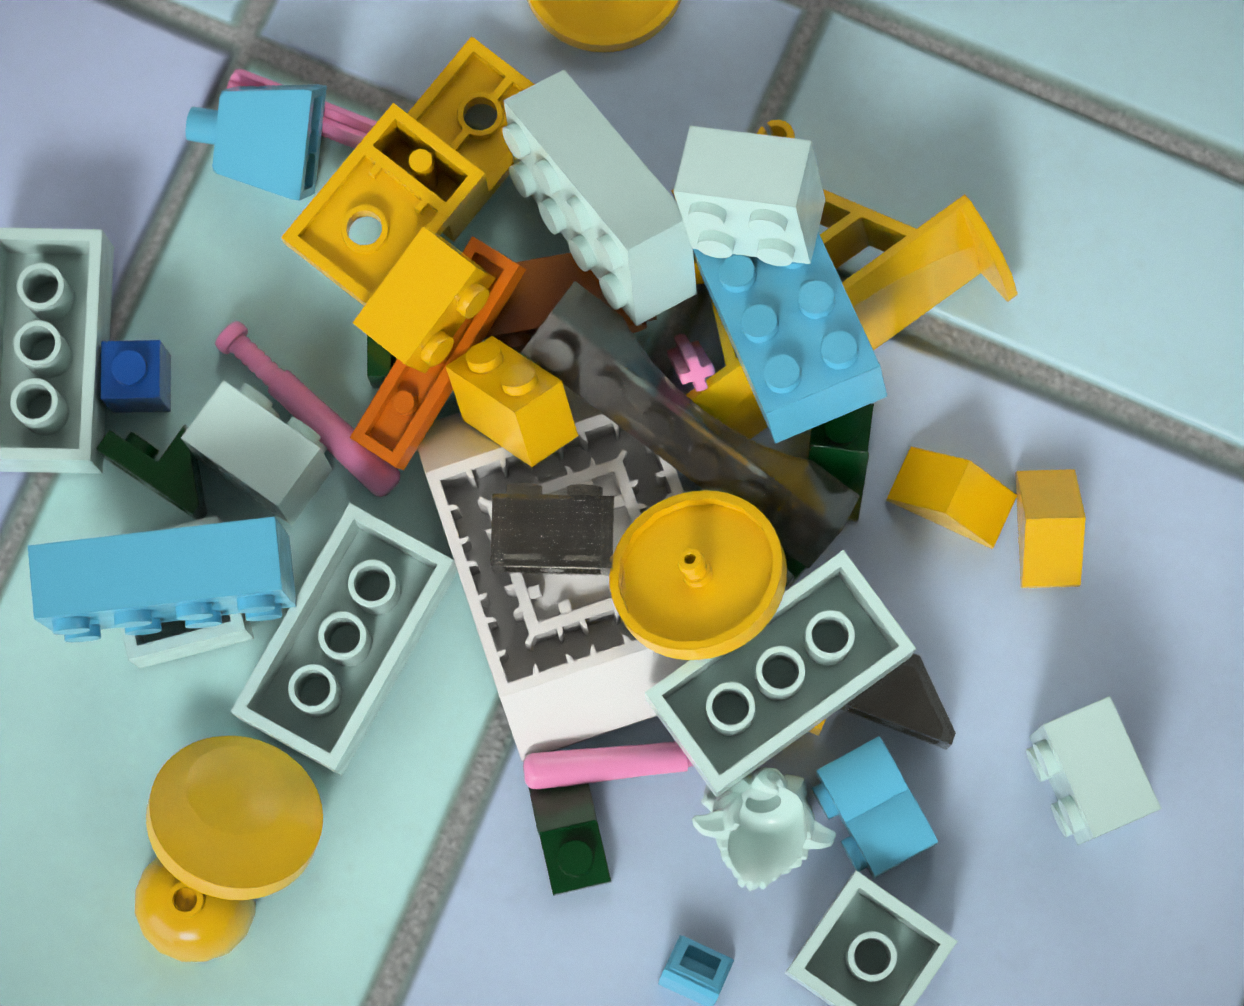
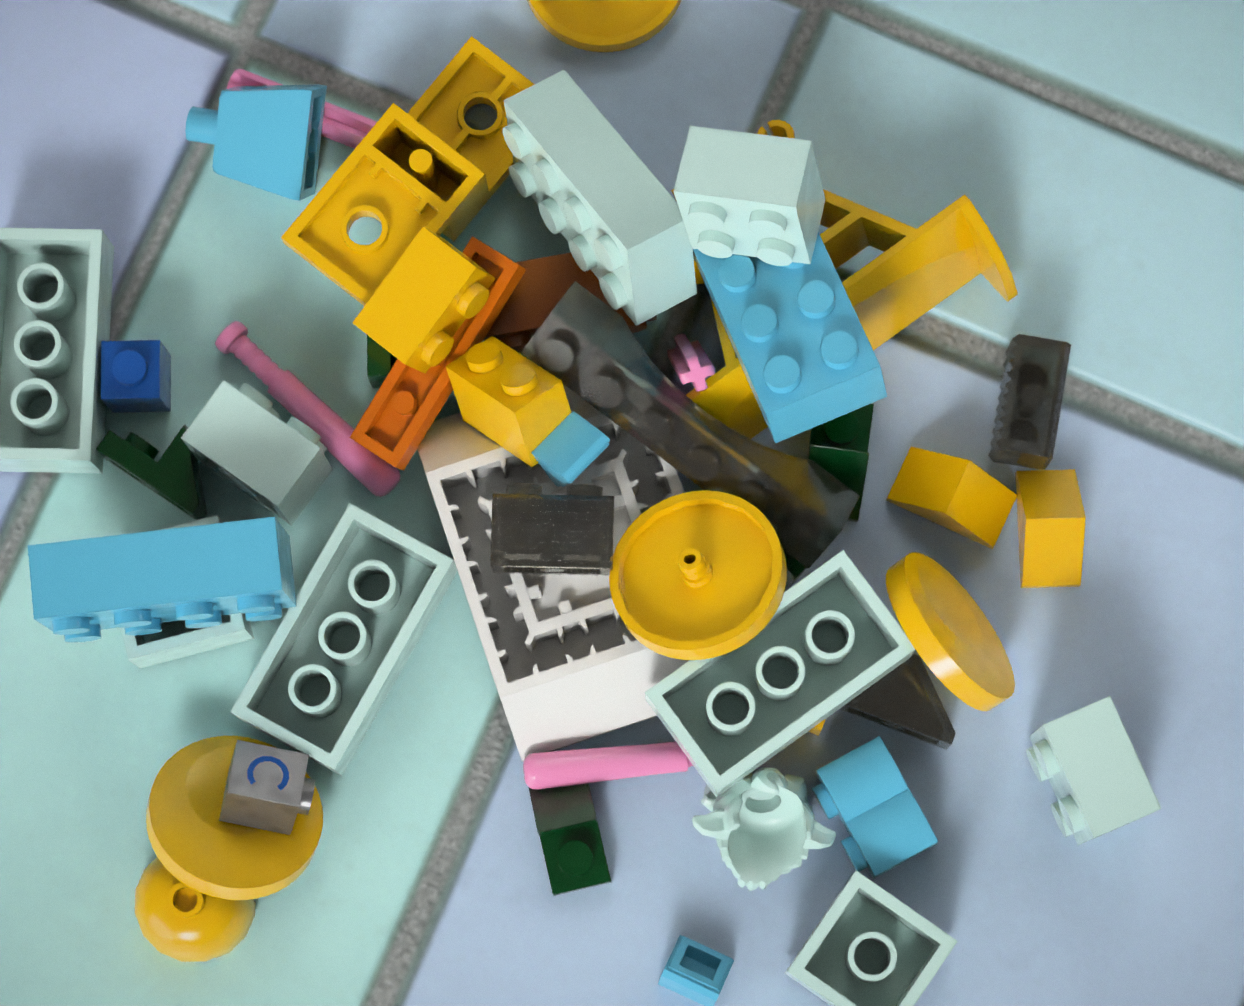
none -> flat silver brick [219,740,315,835]
none -> medium azure slope [531,411,610,487]
none -> yellow piece [886,552,1015,712]
none -> clear smoke brick [988,334,1071,470]

